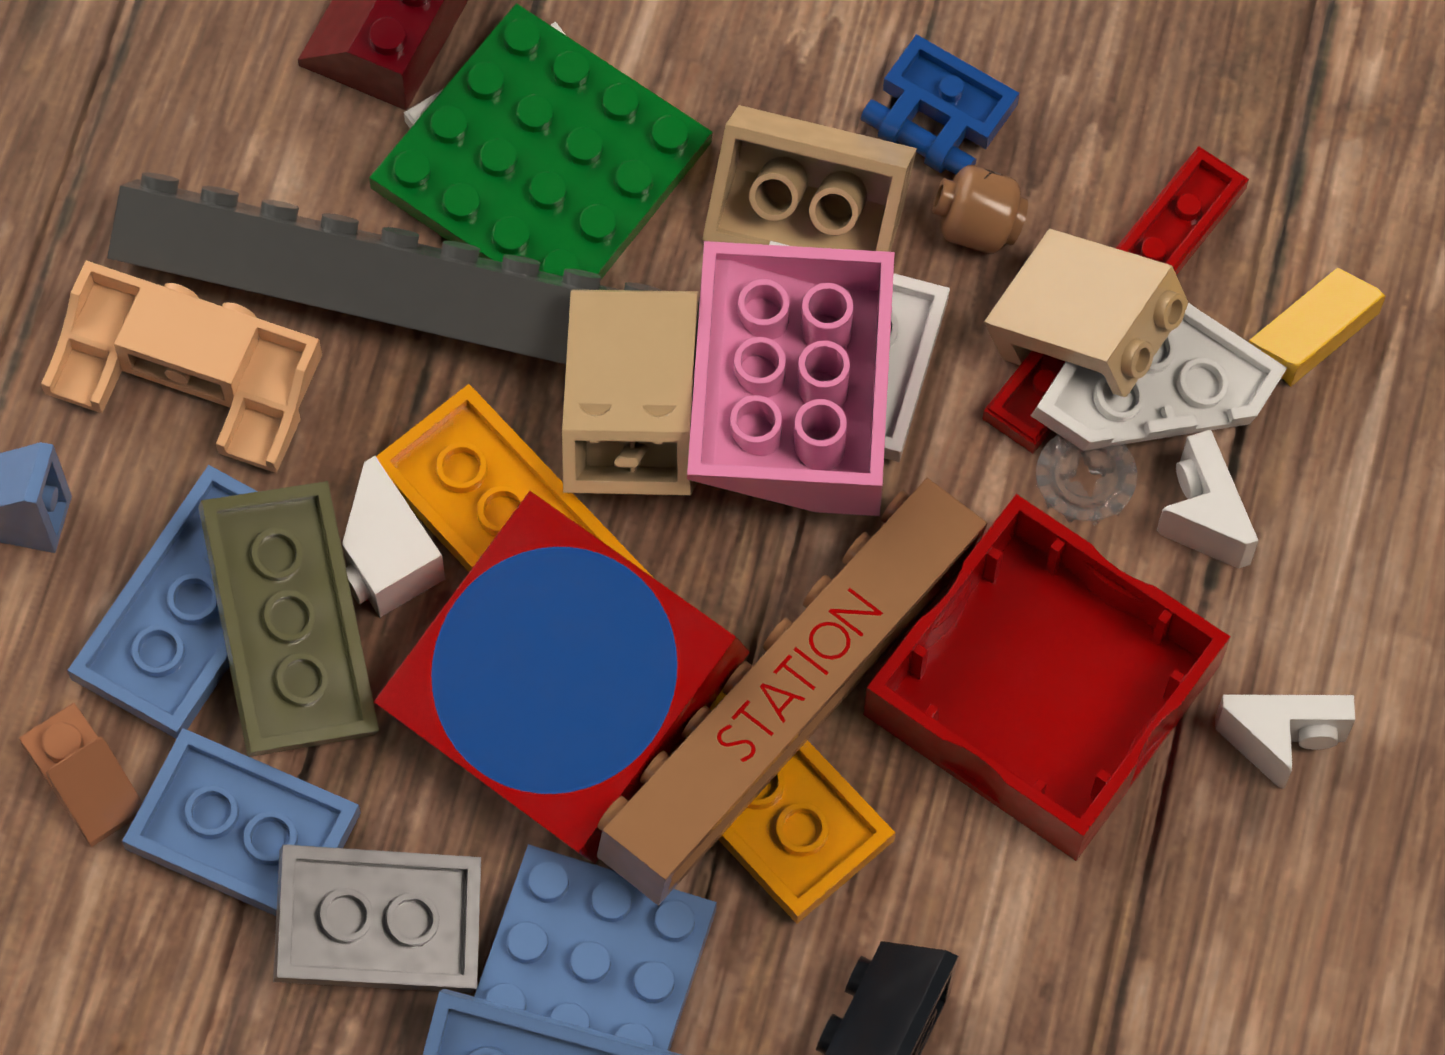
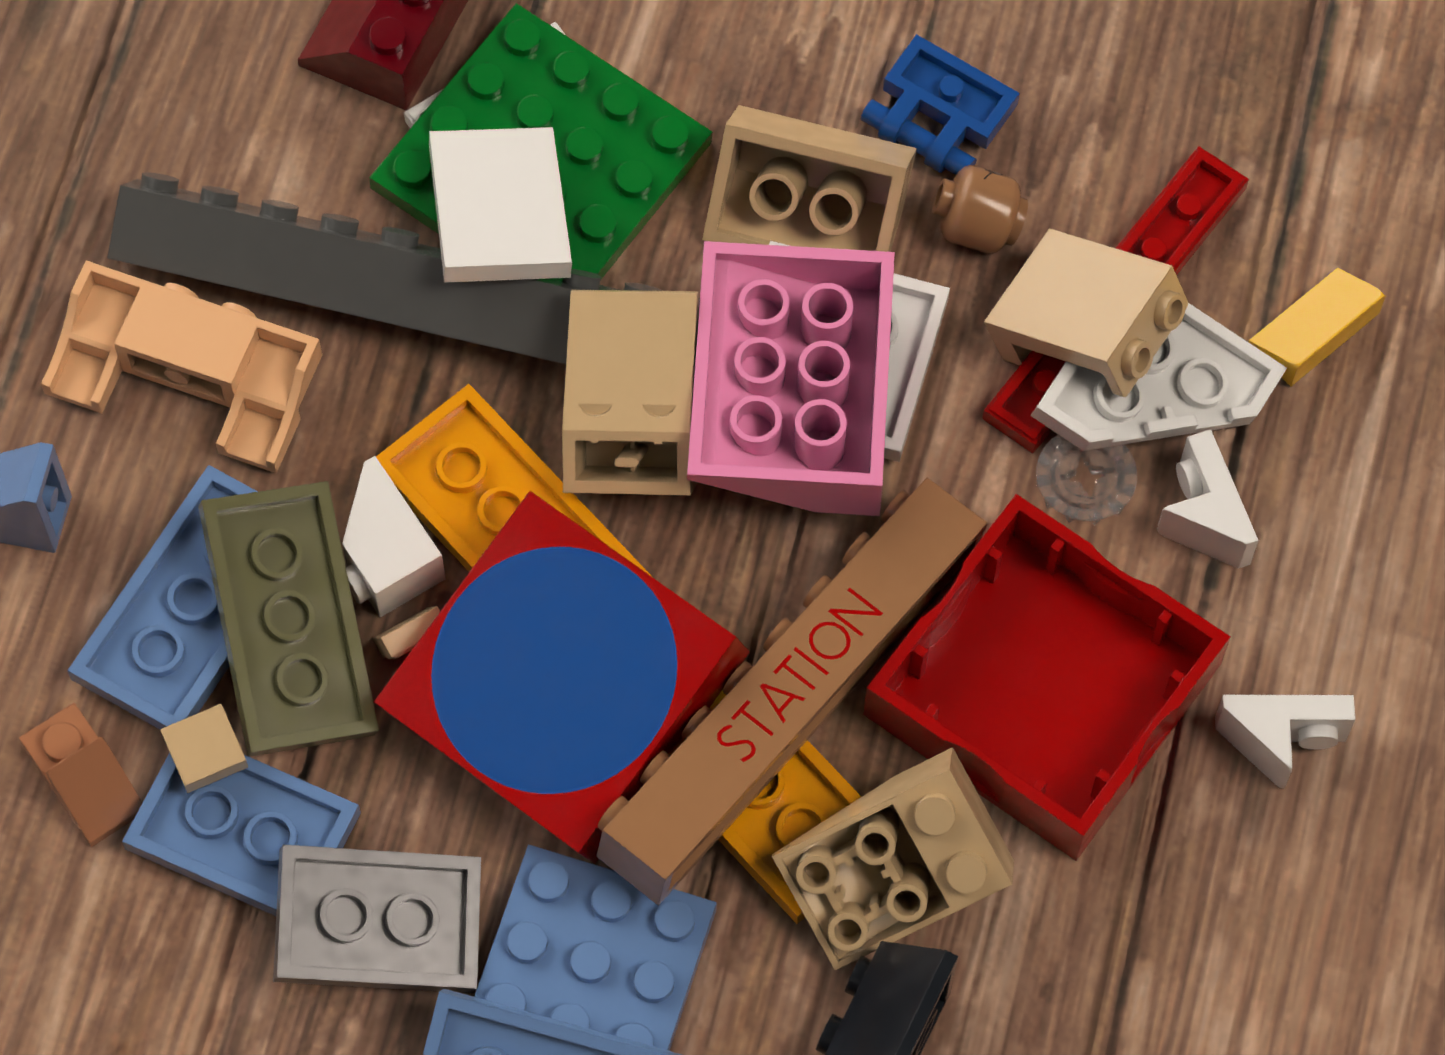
none -> tan tile [160,704,248,793]
none -> tan tile [372,606,440,659]
none -> white tile [429,127,572,283]
none -> tan slope [772,747,1014,970]

